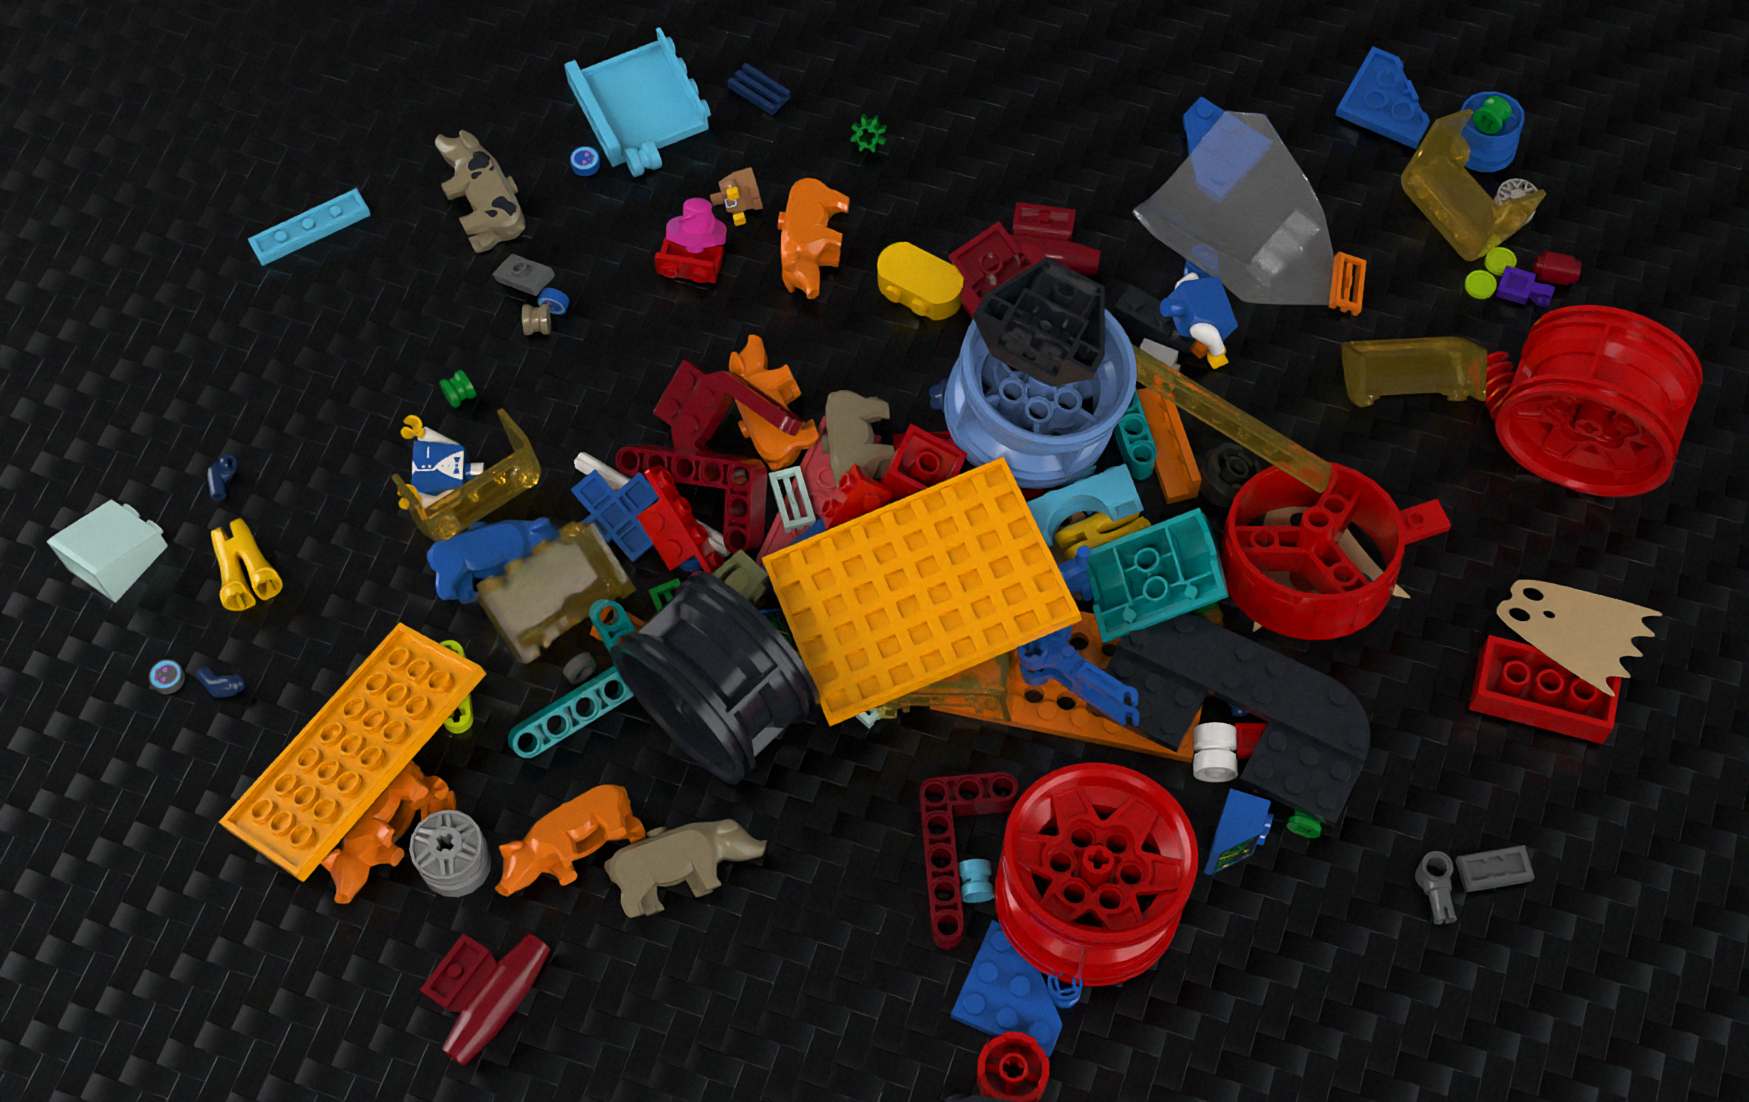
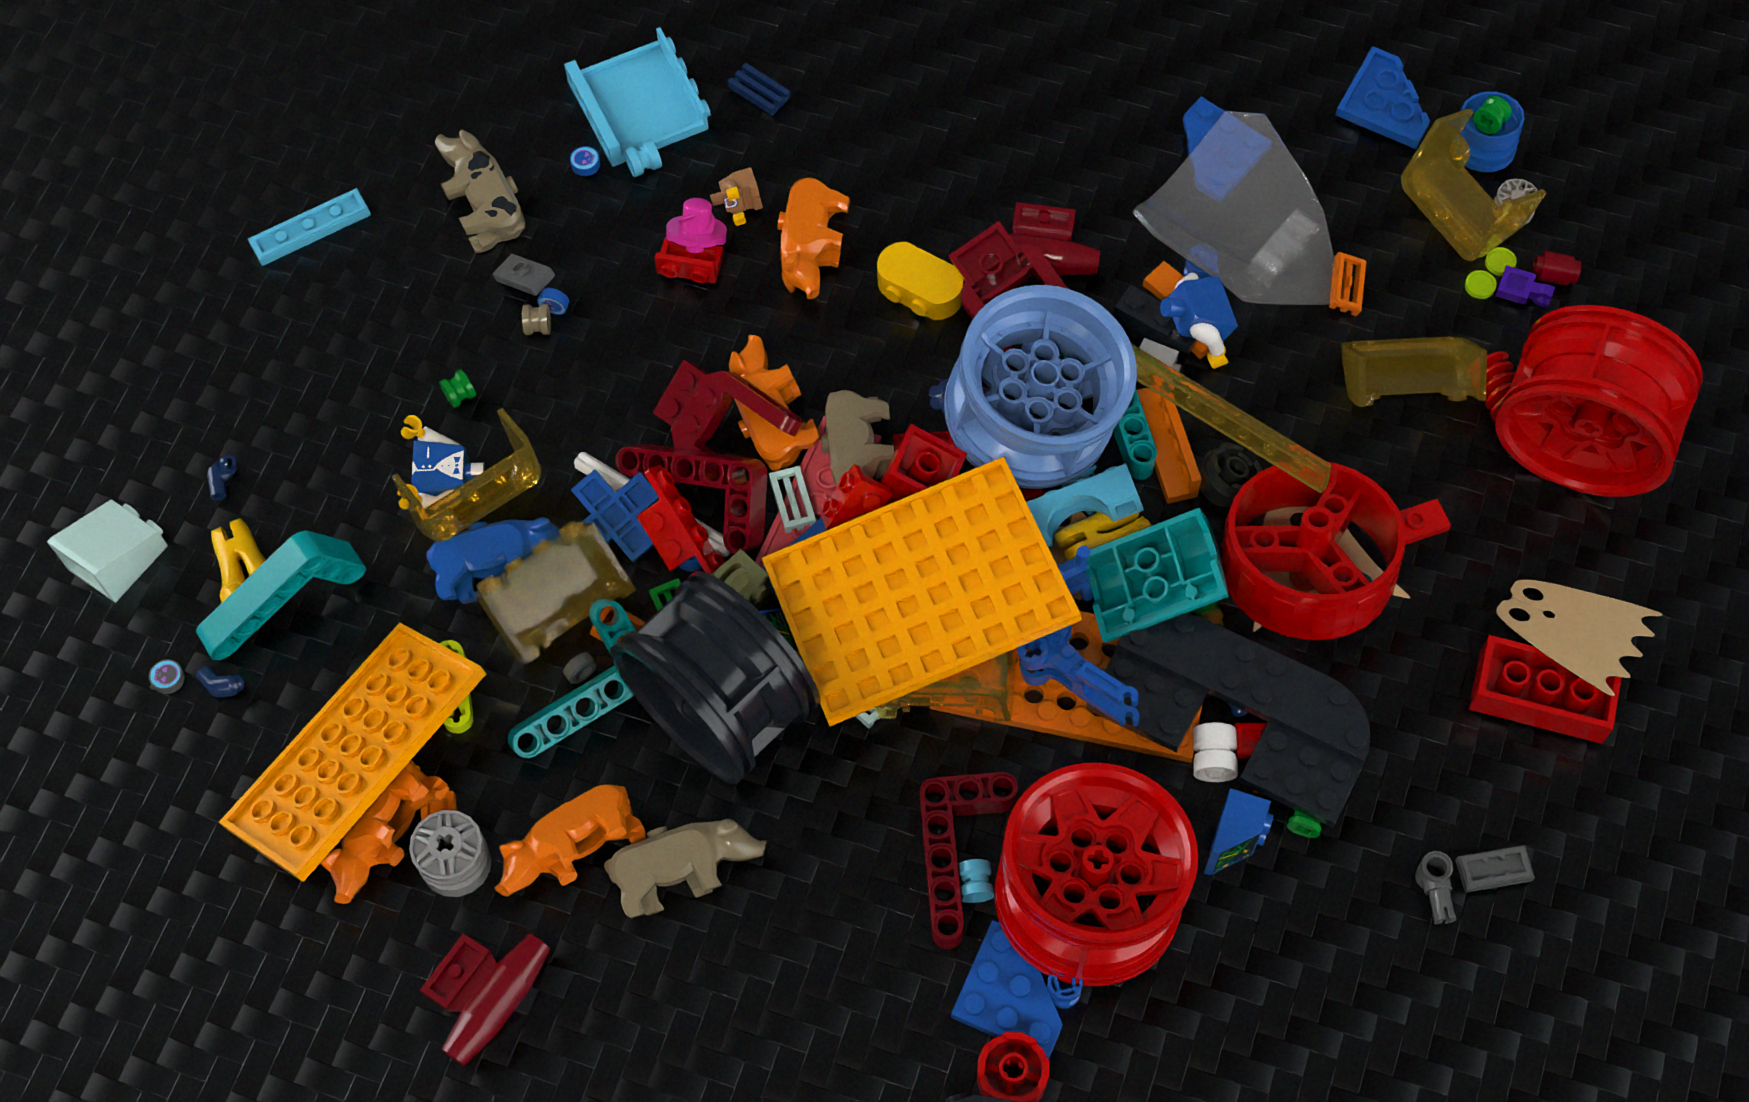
green gear [850,114,887,152] -> none
black wedge [973,257,1105,387] -> none
none -> teal beam [196,531,366,660]
none -> orange tile [1143,261,1184,301]

